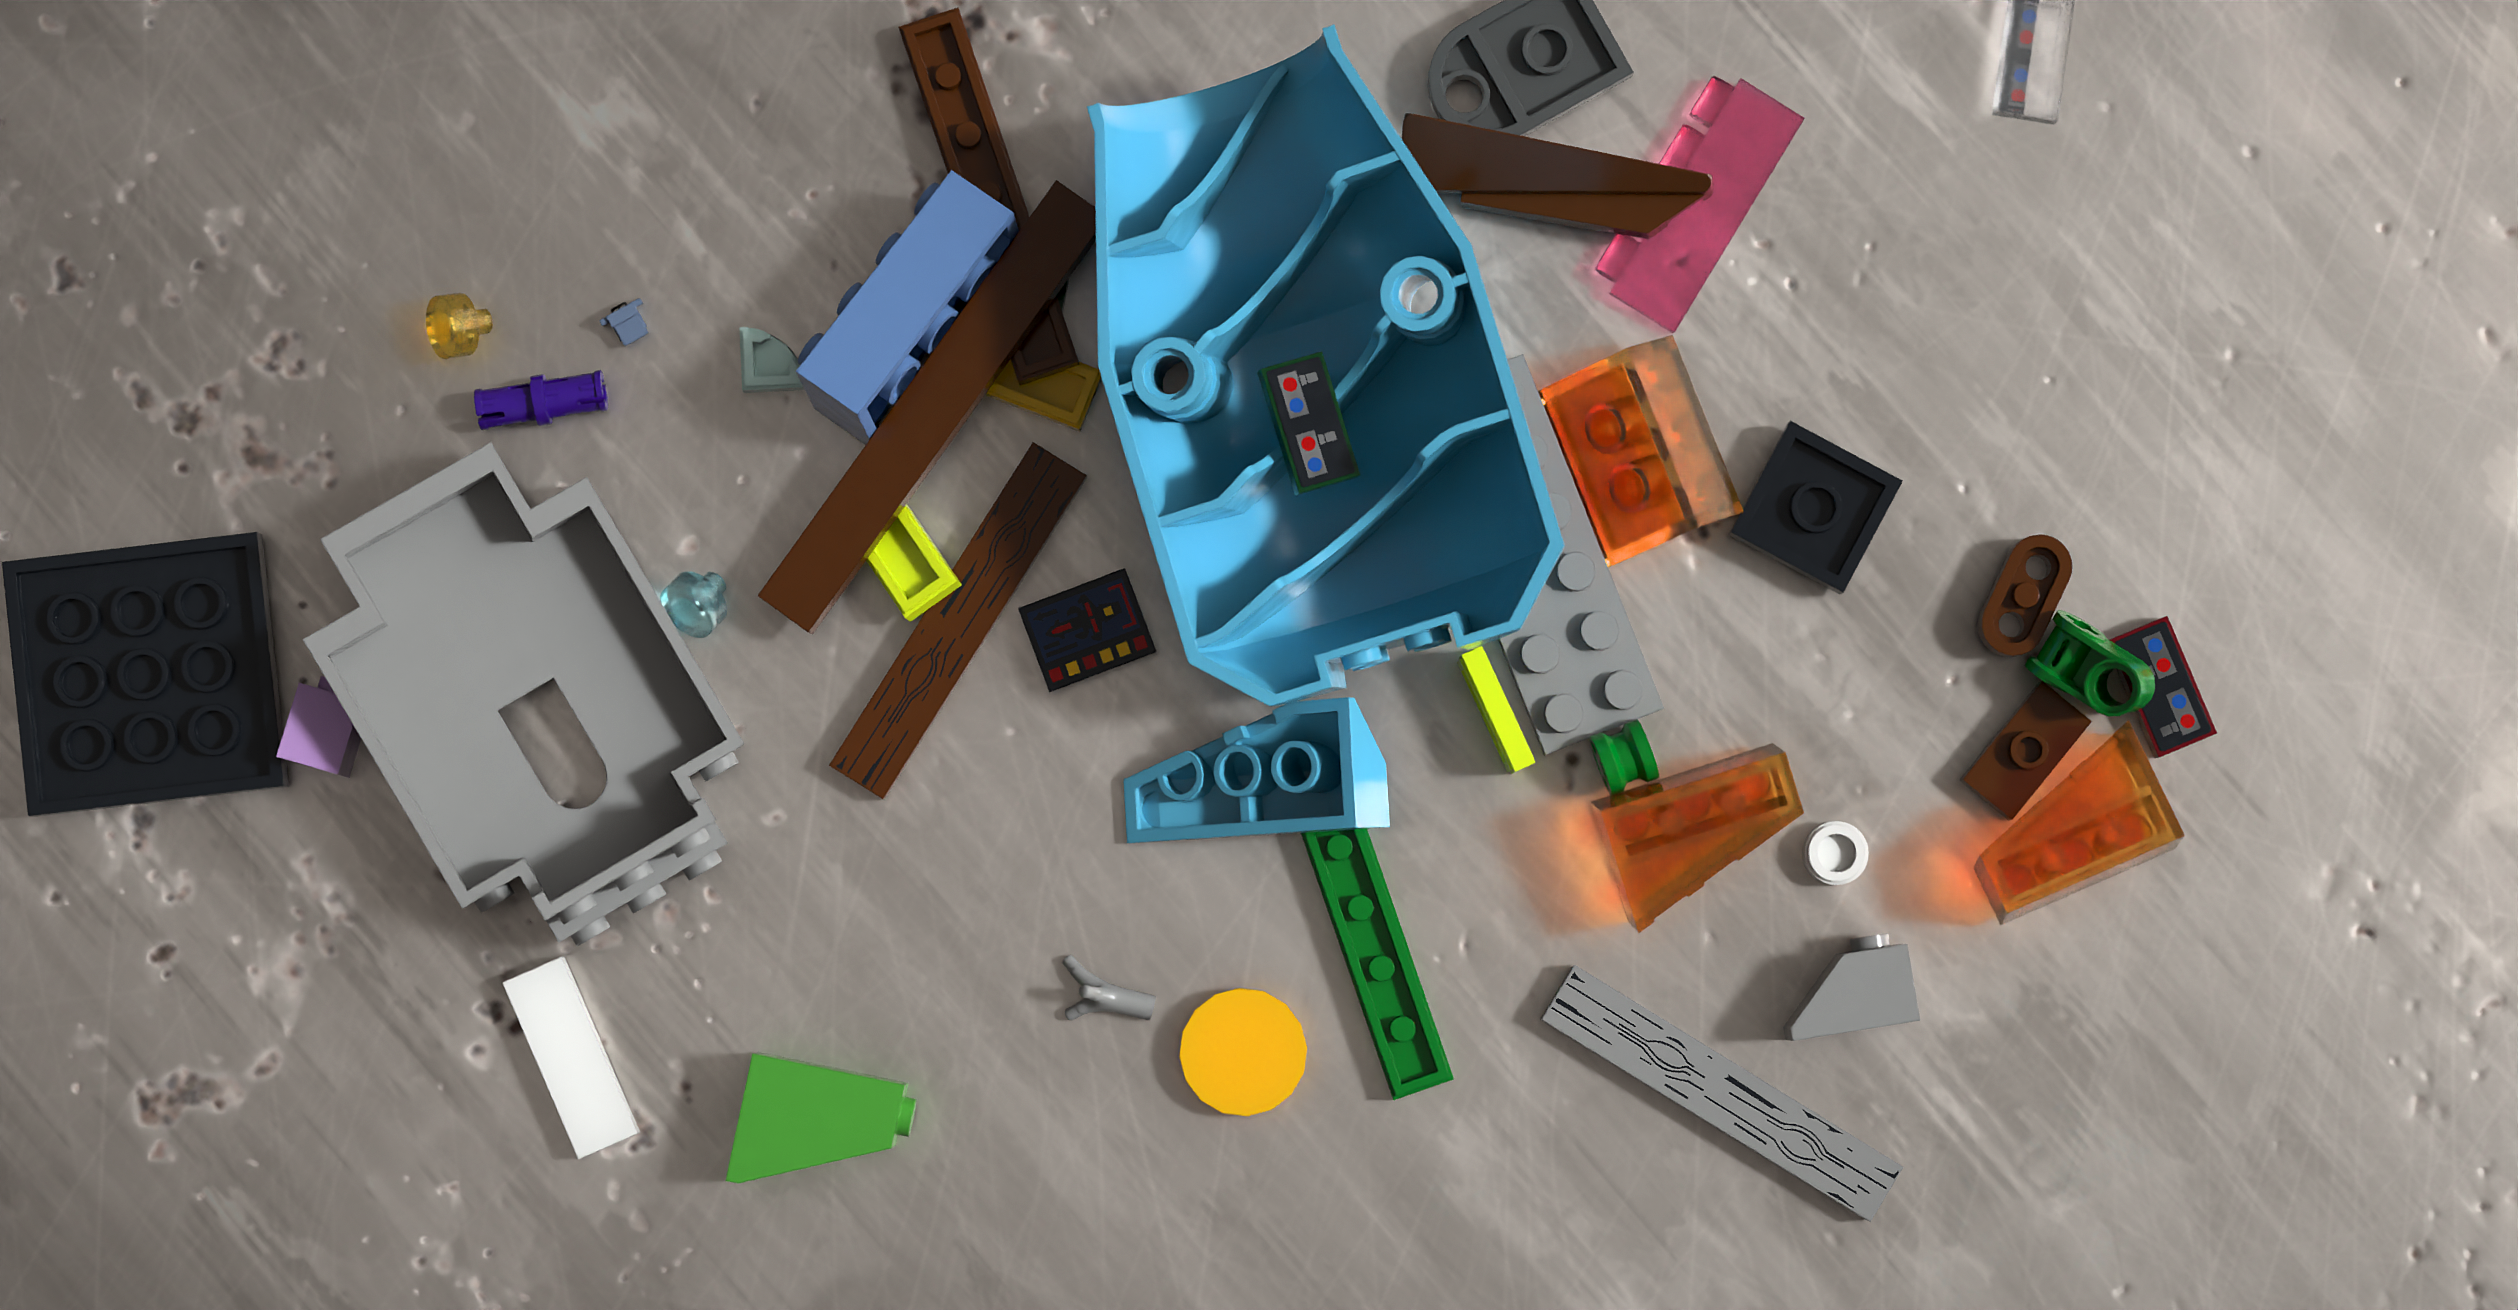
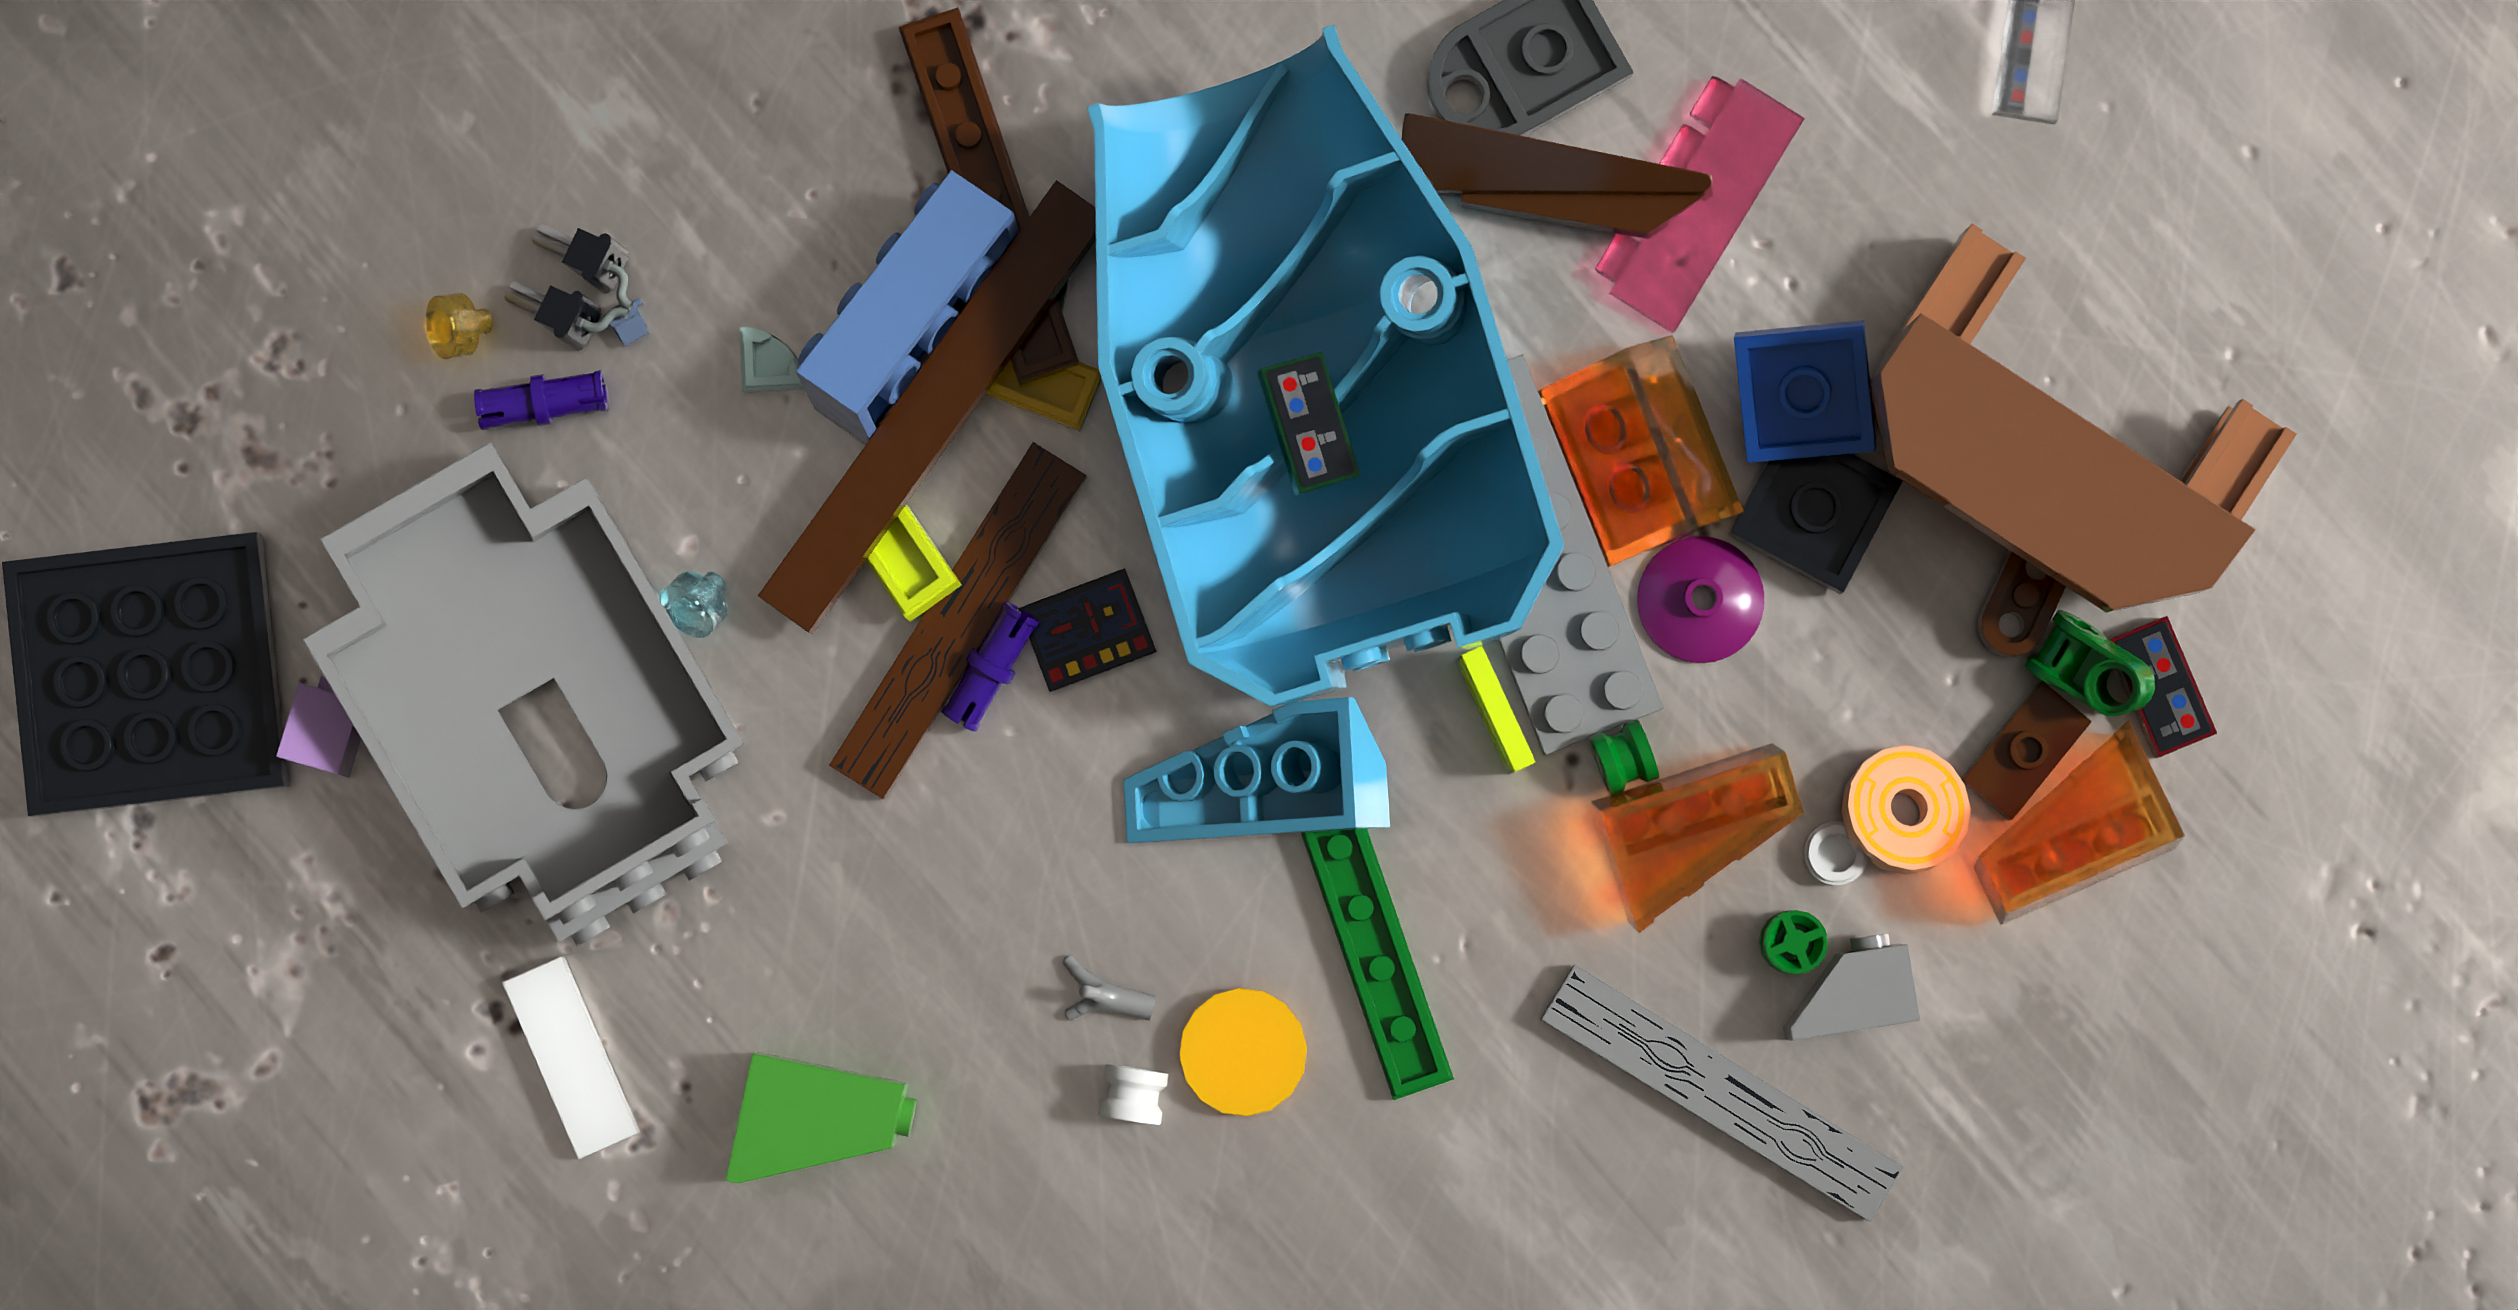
none -> black piece [504,224,633,351]
none -> dark purple pin [941,601,1040,732]
none -> white wheel [1098,1064,1168,1125]
none -> magenta dish [1637,536,1764,663]
none -> blue tile [1734,320,1877,463]
none -> green wheel [1758,910,1828,974]
none -> light nougat tile [1841,745,1971,875]
none -> nougat wedge [1869,223,2297,613]

